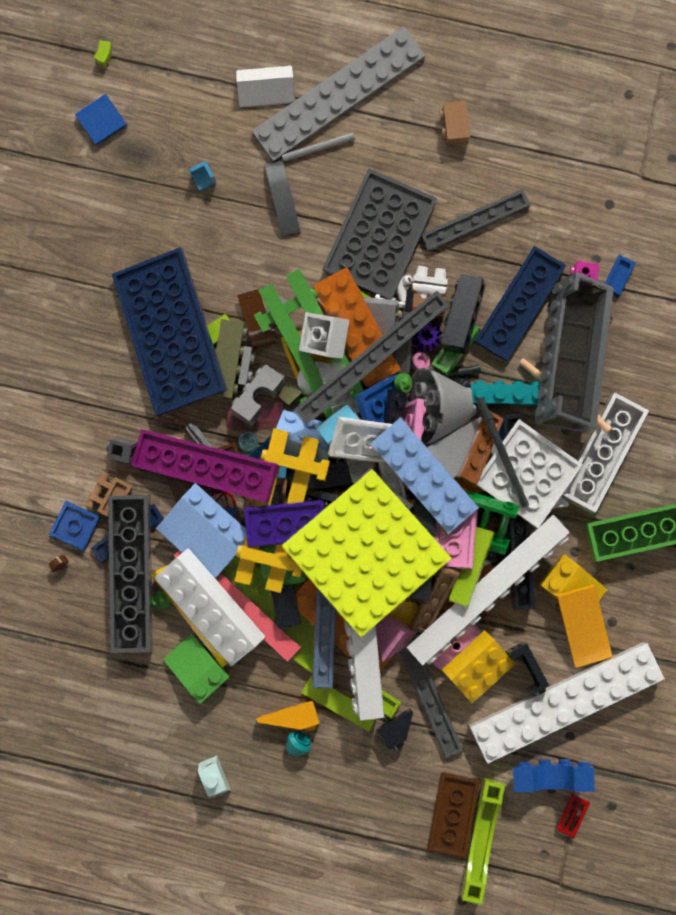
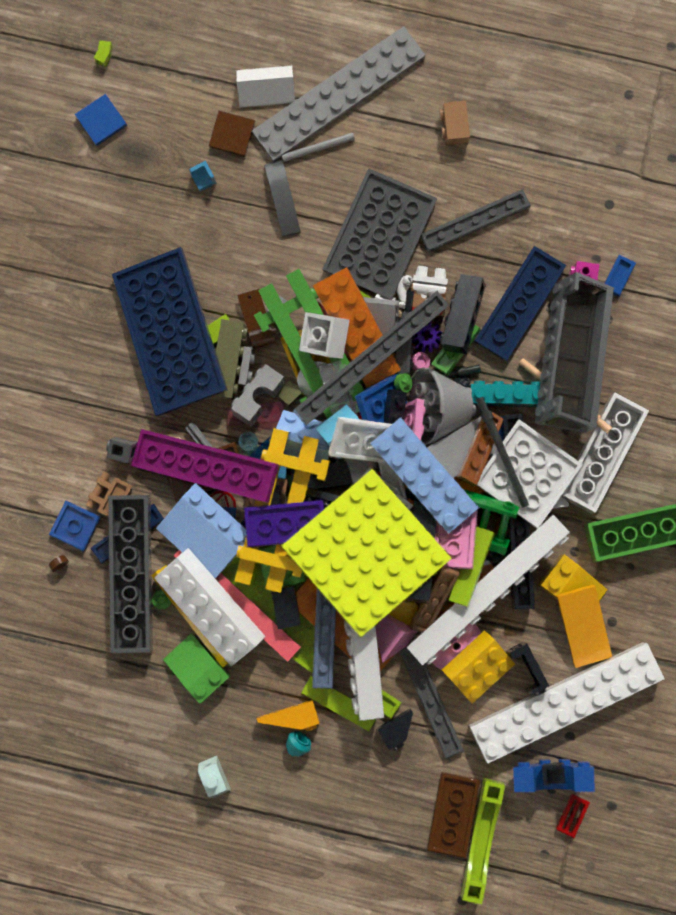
none -> reddish brown tile [209,110,255,157]
none -> black panel [542,762,566,786]

